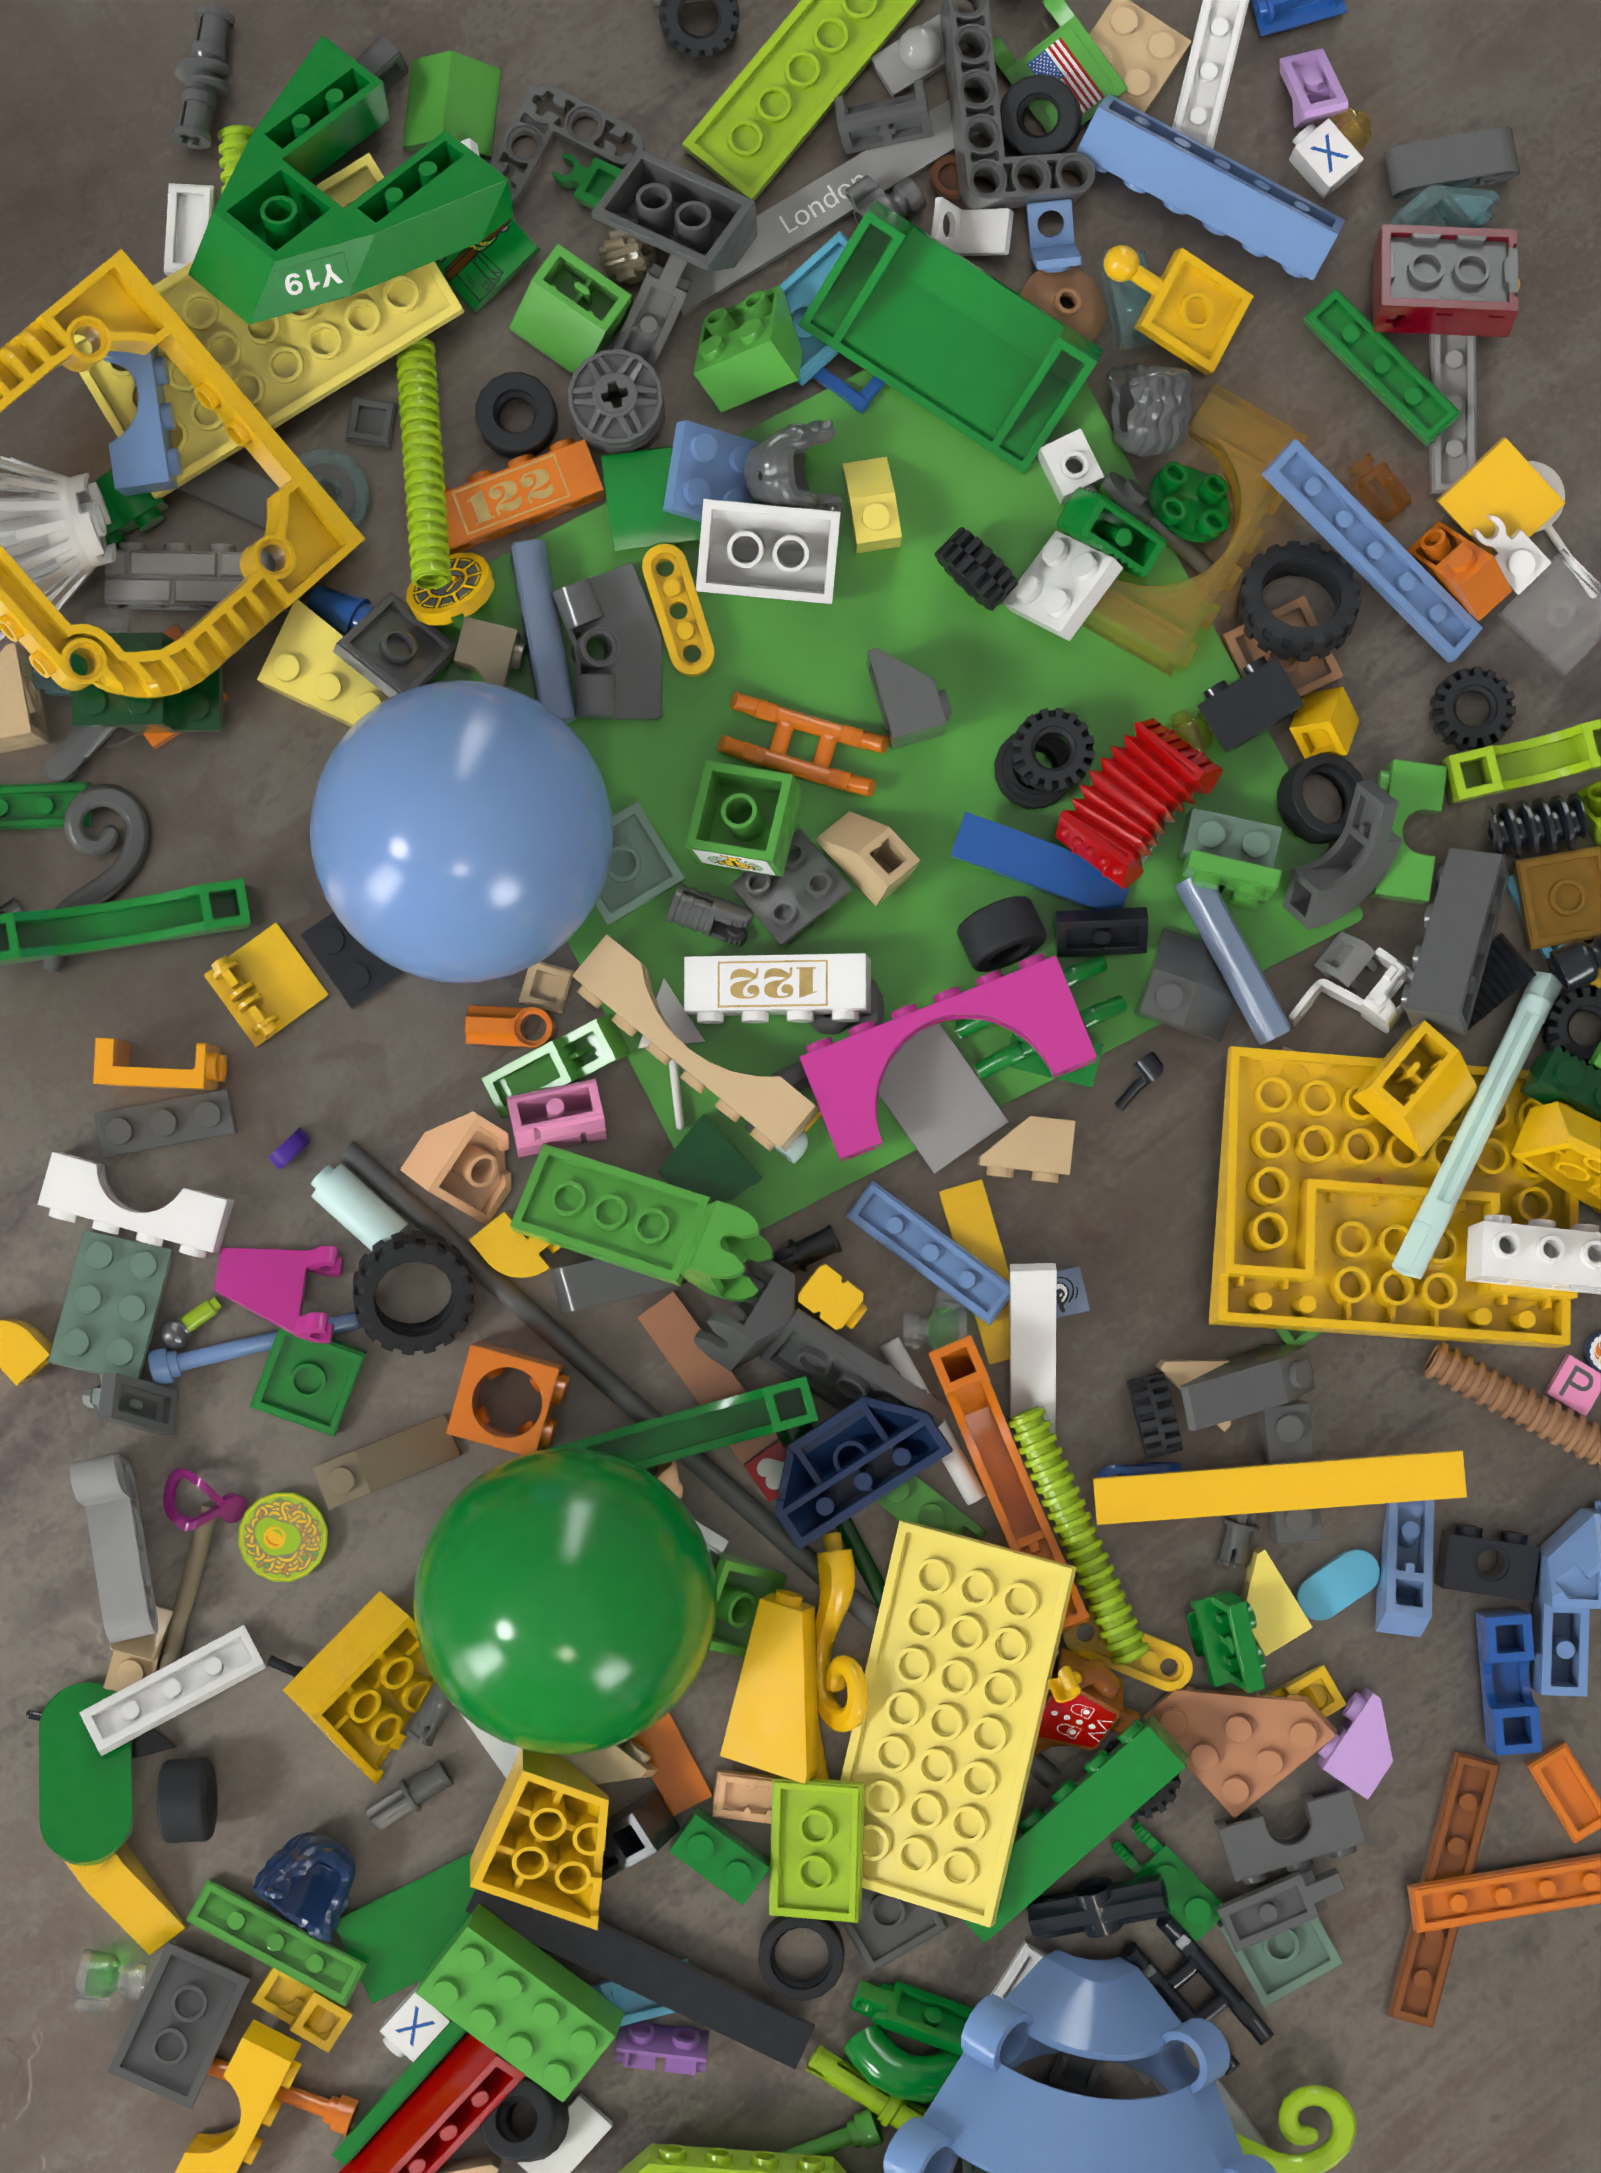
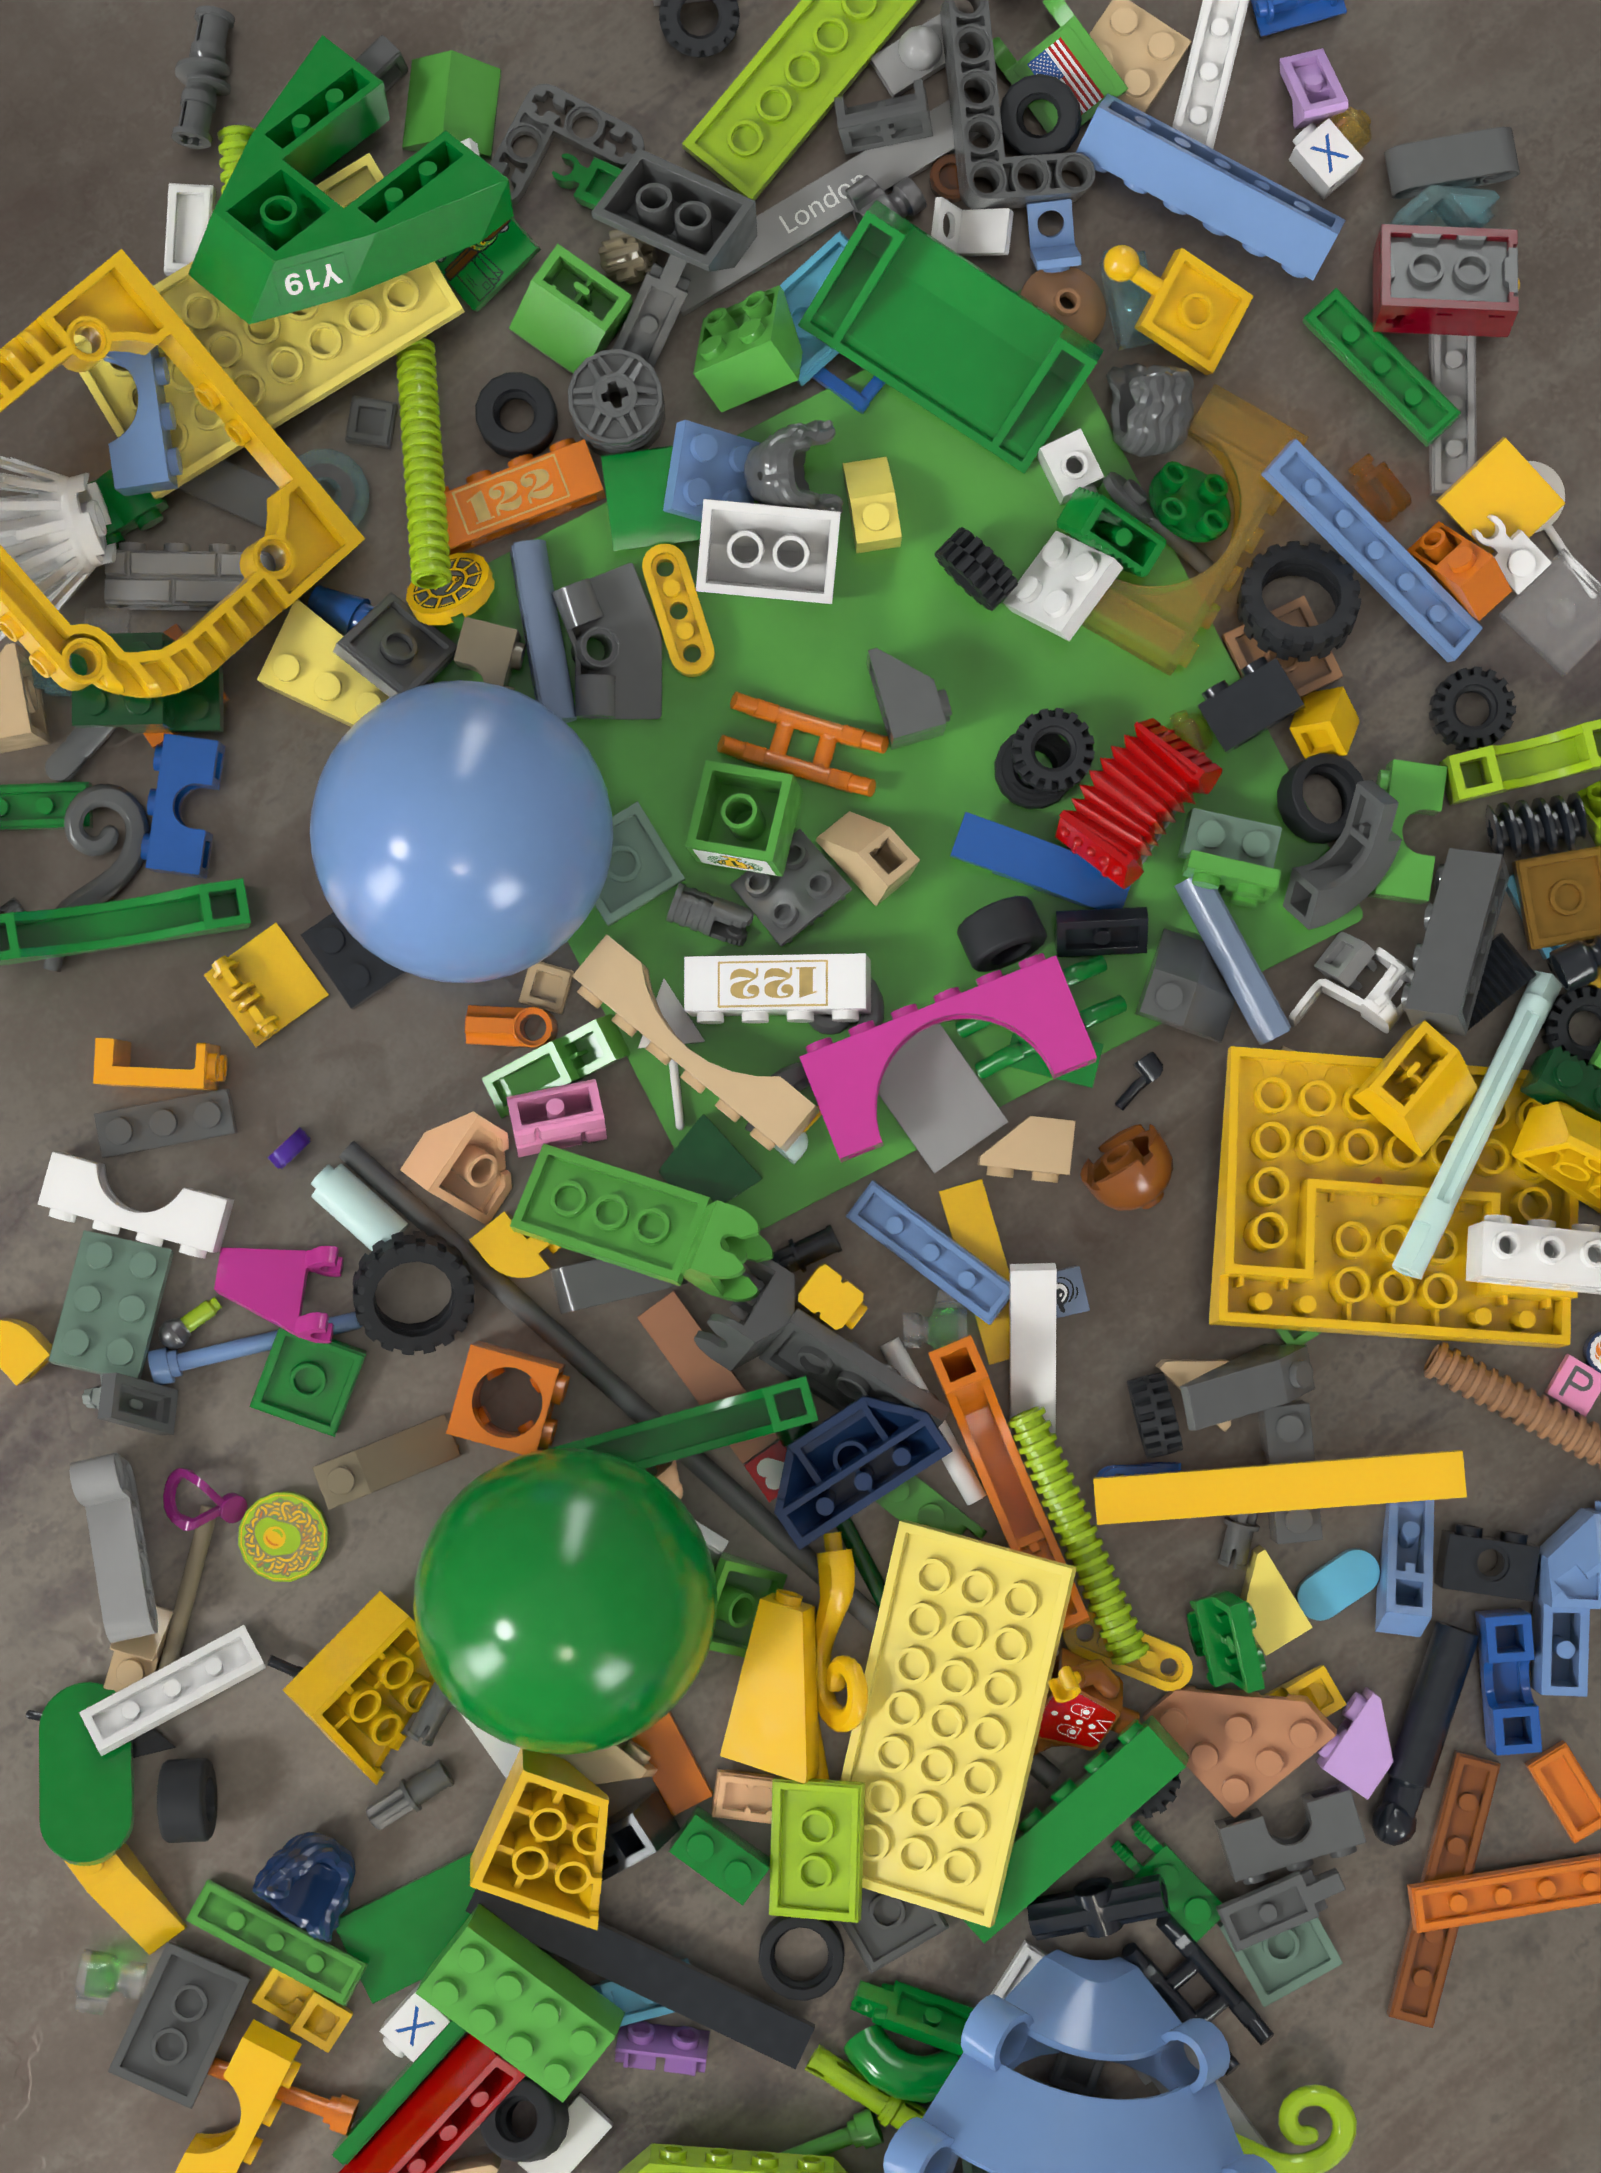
none -> blue arch [141,733,226,879]
none -> dark orange cylinder [1080,1124,1174,1211]
none -> black piece [1372,1621,1480,1846]

